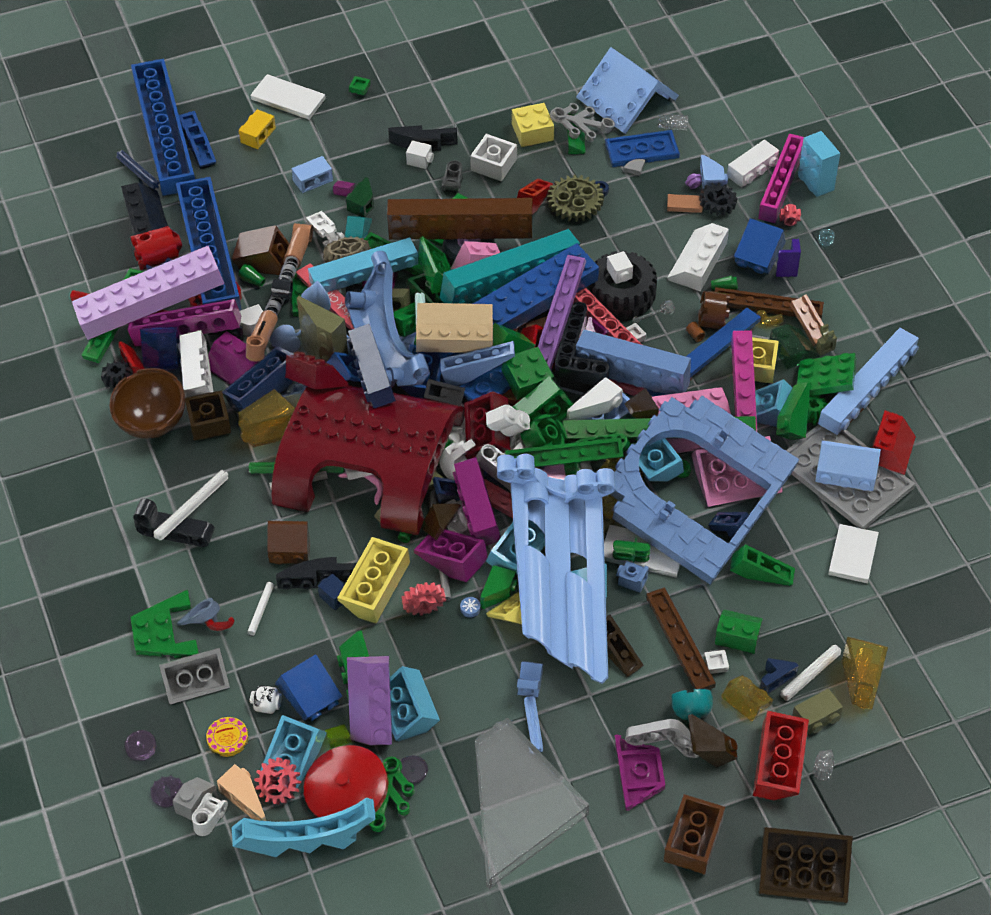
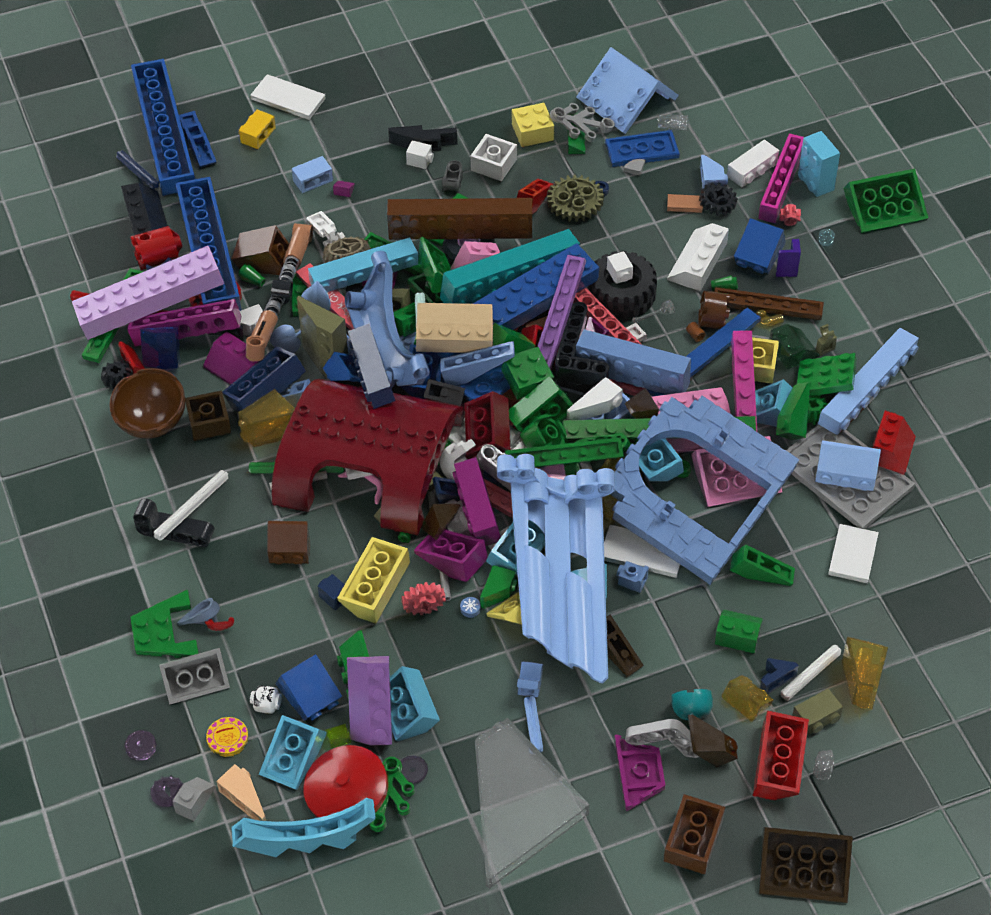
white wedge [178,330,214,398] -> none
white piece [192,793,228,836] -> none
white bar [247,582,274,636] -> none
coral gear [254,757,301,805] -> none
black slope [276,557,357,590] -> none
dark red slope [285,352,348,389] -> none
teal slope [345,216,372,238] -> none
dark green slope [346,177,374,217] -> none
green plate [349,76,371,96] -> none
white brick [486,405,530,437] -> none
green arm [612,538,650,563] -> none
reddish brown plate [646,587,716,690] -> none
medium lavender plate [685,173,702,189] -> none
white plate [704,650,729,674] -> none
dark blue slope [708,512,749,539] -> none
hinge [789,294,824,346] -> none
none -> green slope [843,169,928,233]

